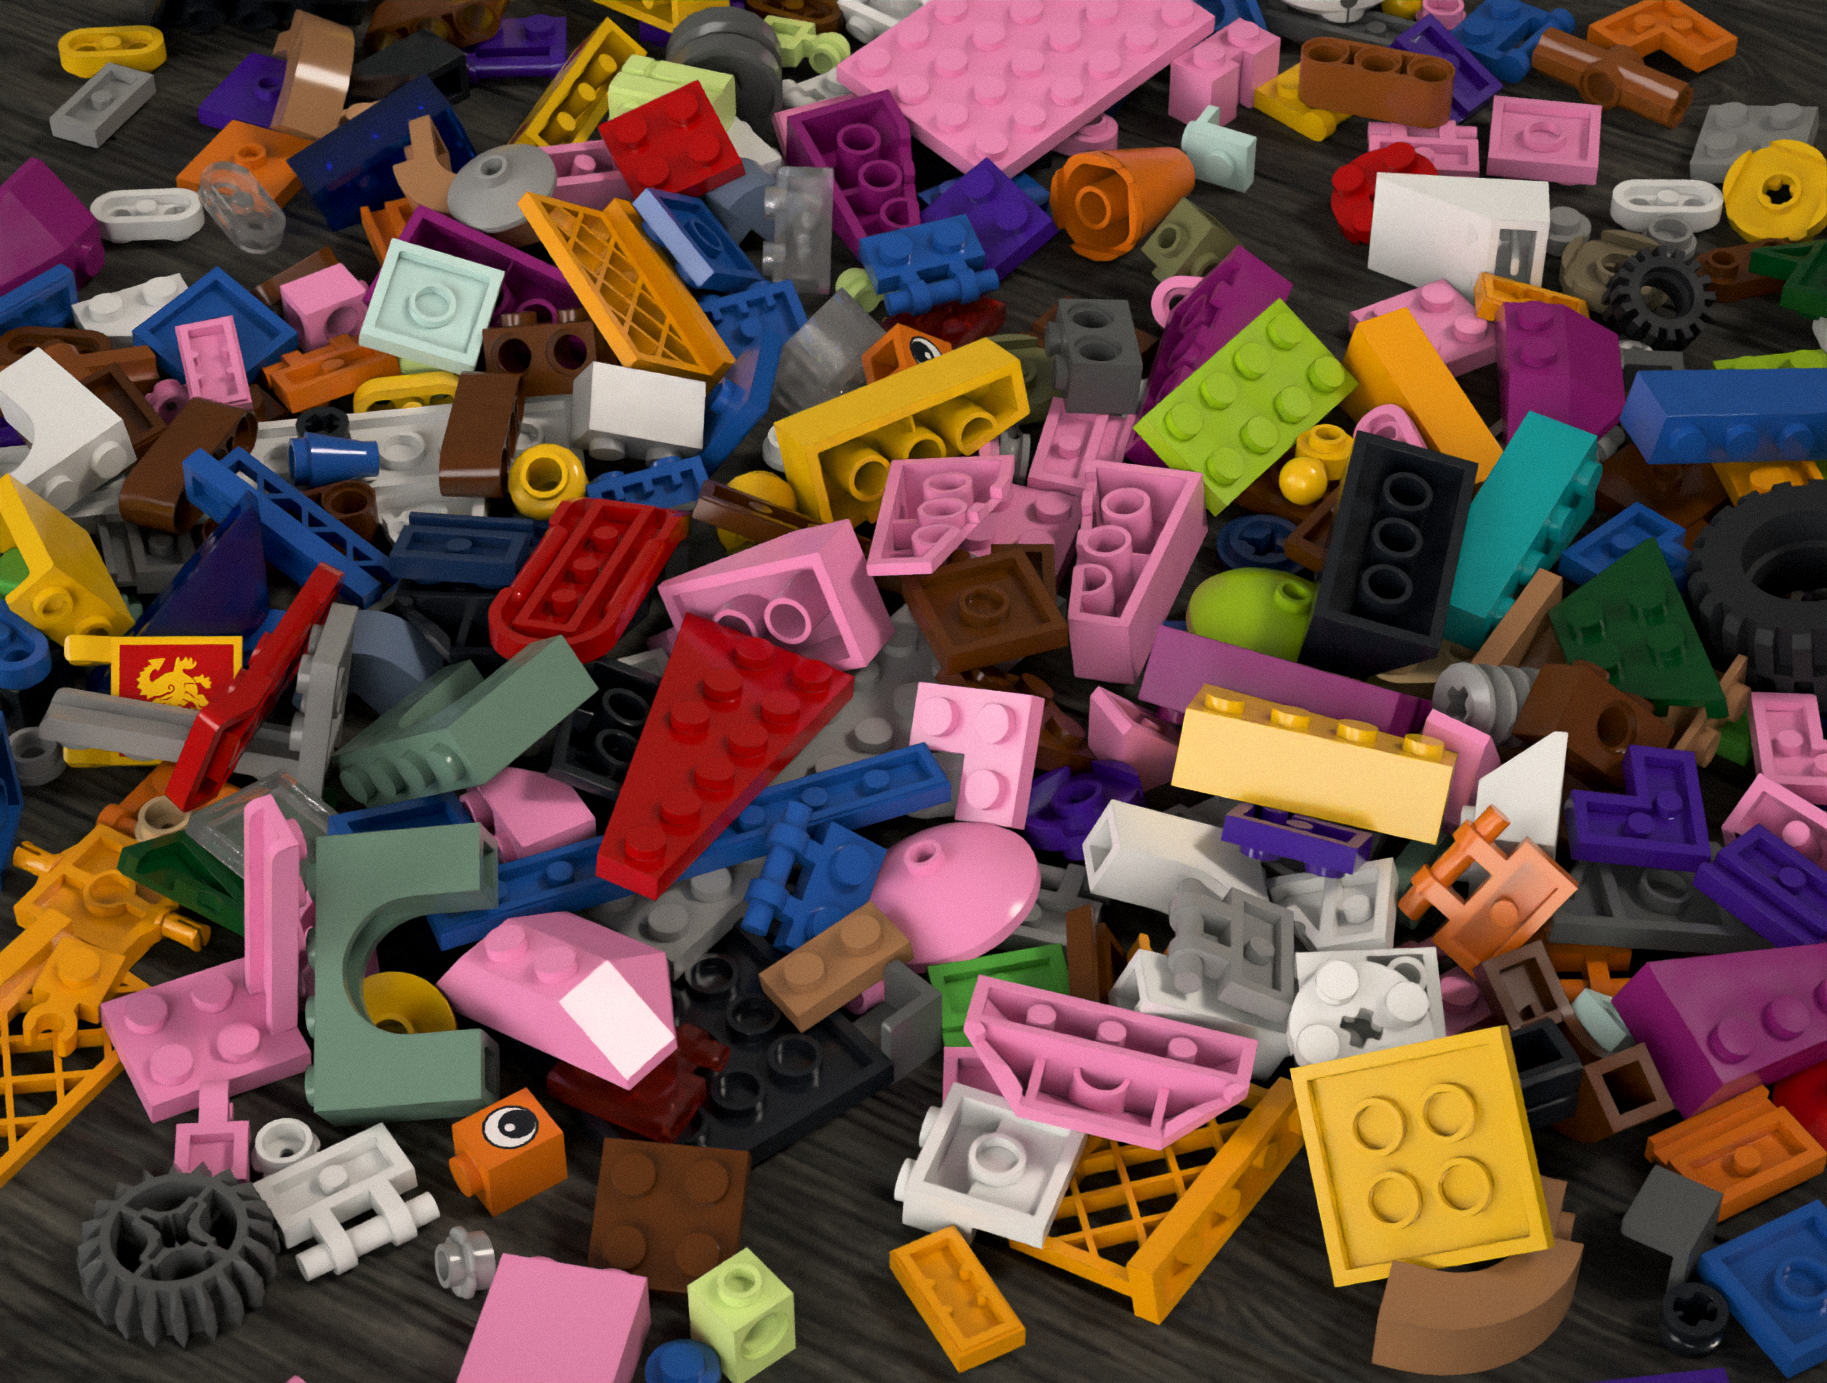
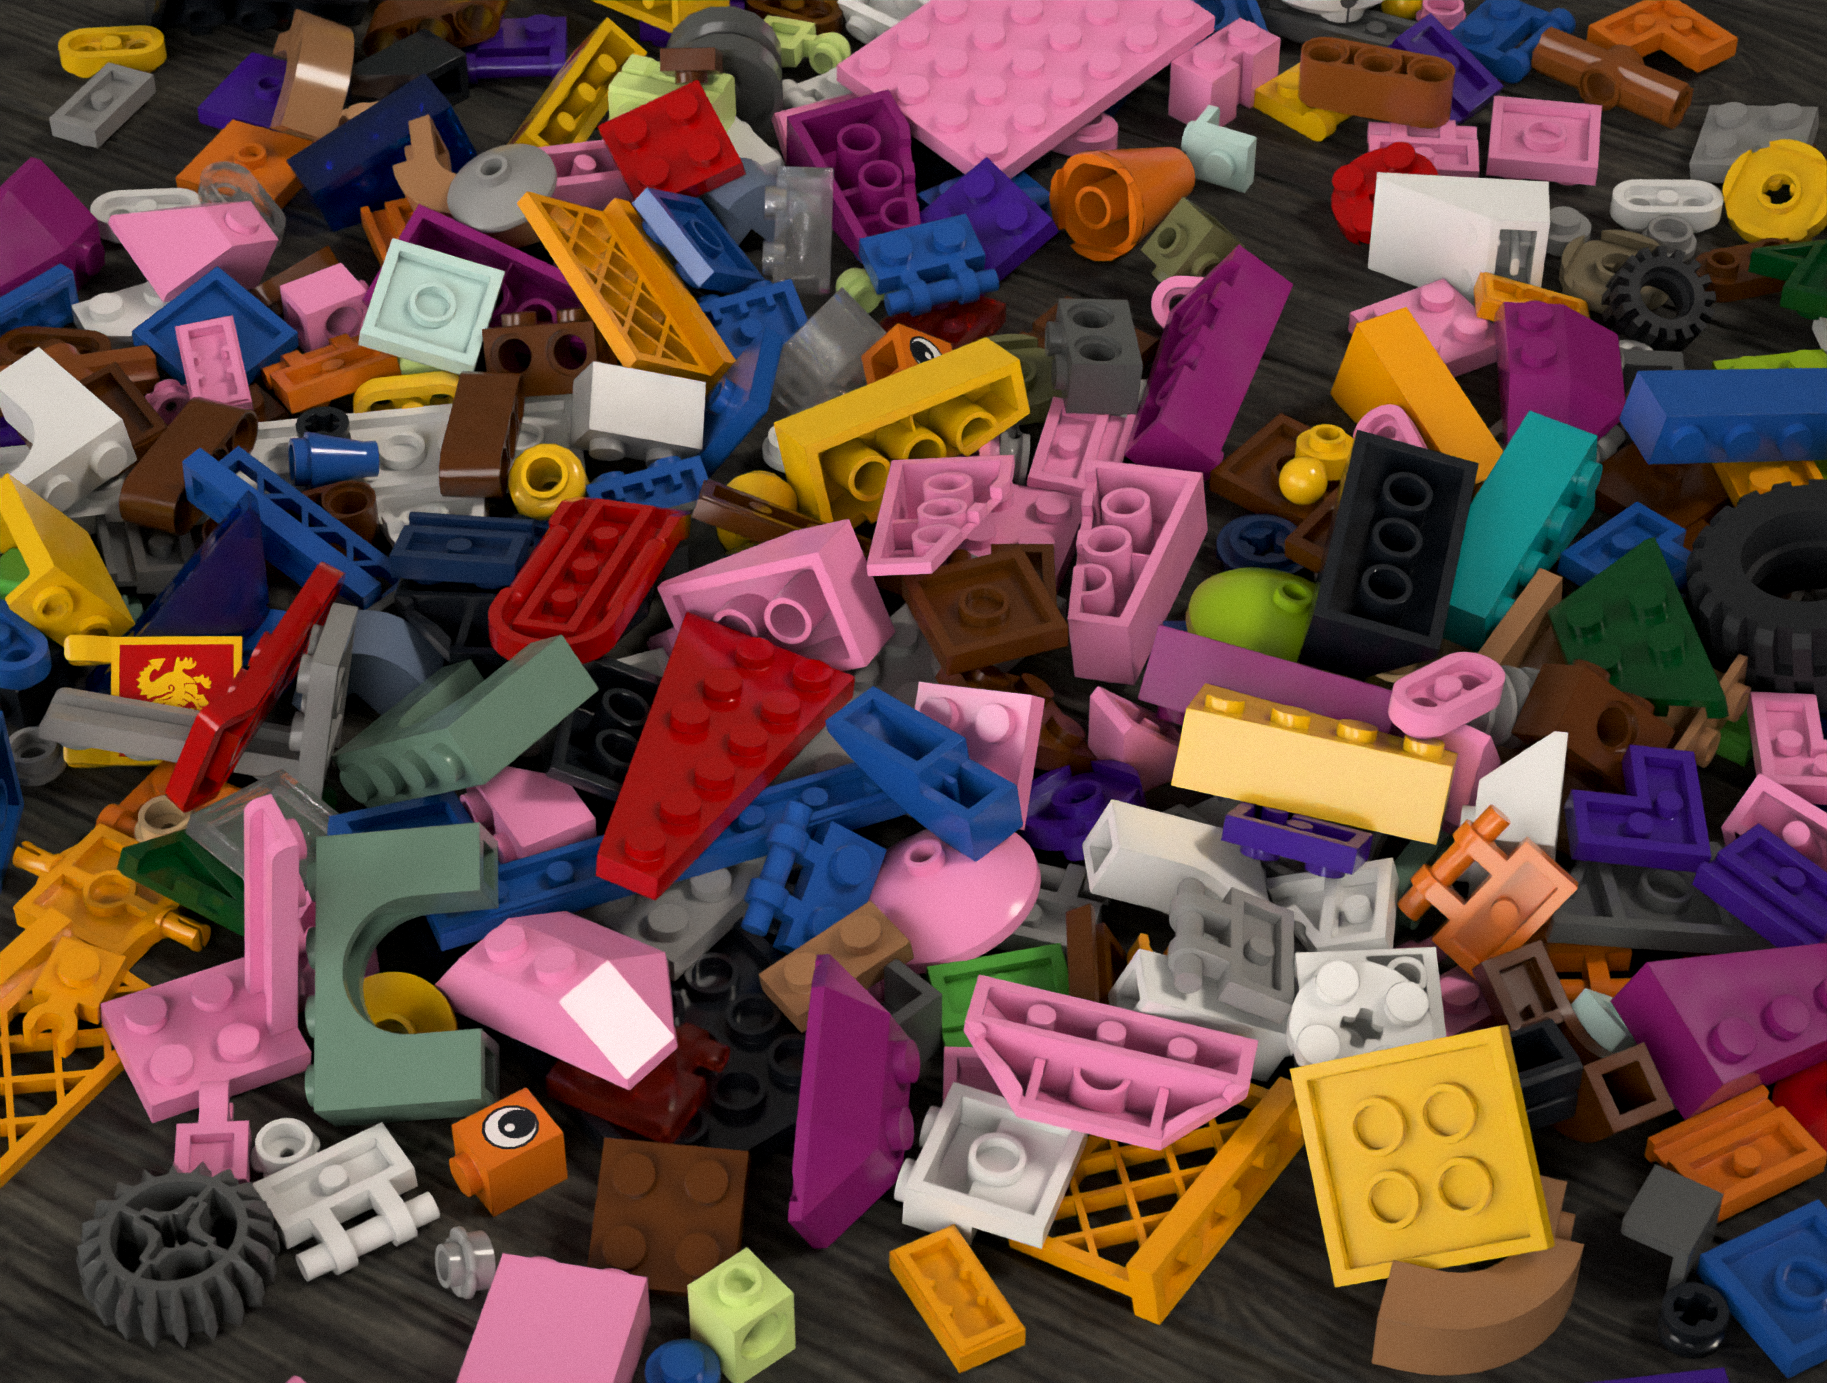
lime plate [1133,298,1360,517] -> none
none -> bright pink slope [108,201,279,302]
none -> reddish brown plate [660,47,723,85]
none -> magenta wedge [788,954,920,1249]
none -> blue slope [825,686,1024,862]
none -> bright pink plate [1388,652,1505,739]

